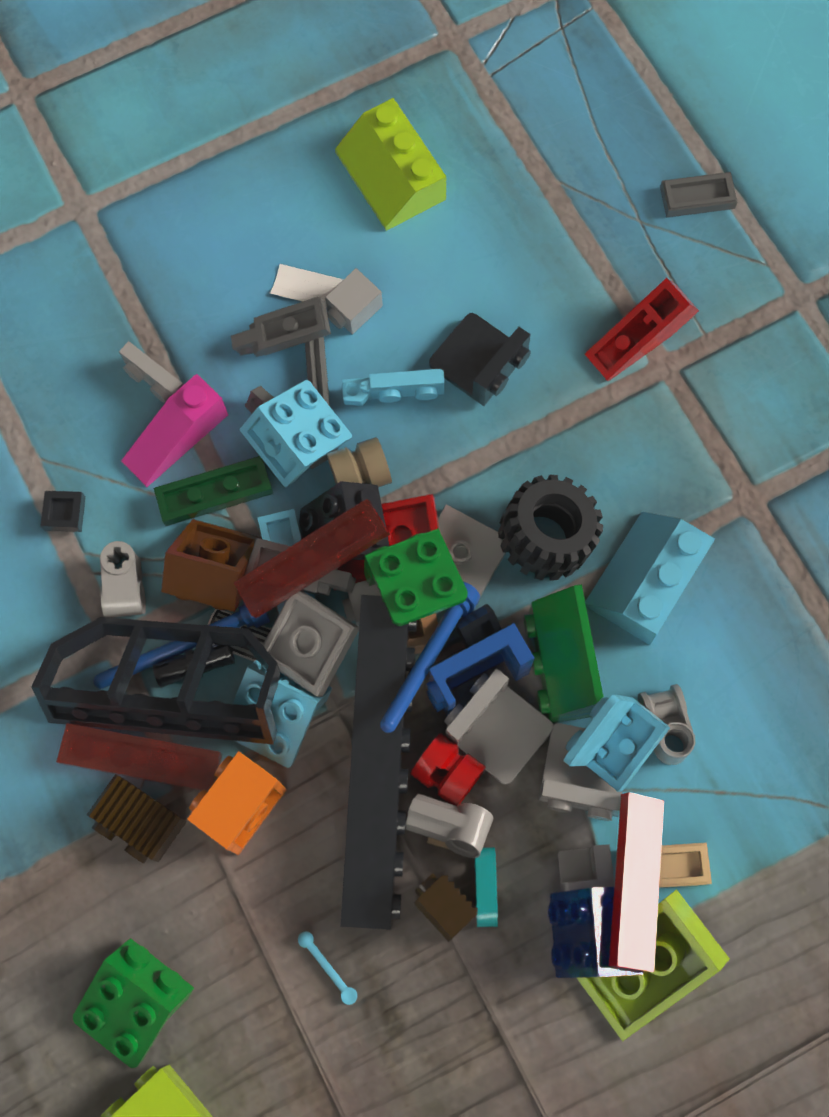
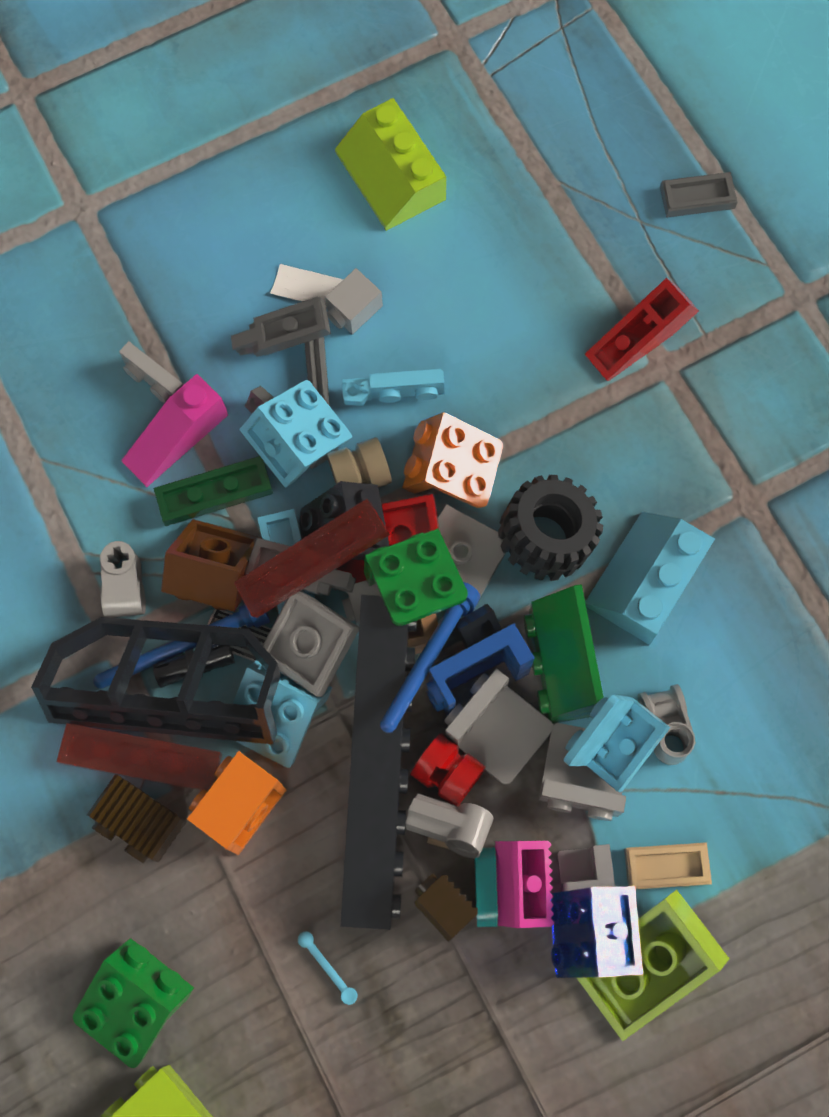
black plate [40,491,86,532] -> none
black bracket [429,313,531,406] -> none
tile [609,792,664,973] -> none
none -> bracket [402,412,503,508]
none -> dark pink brick [495,841,554,928]

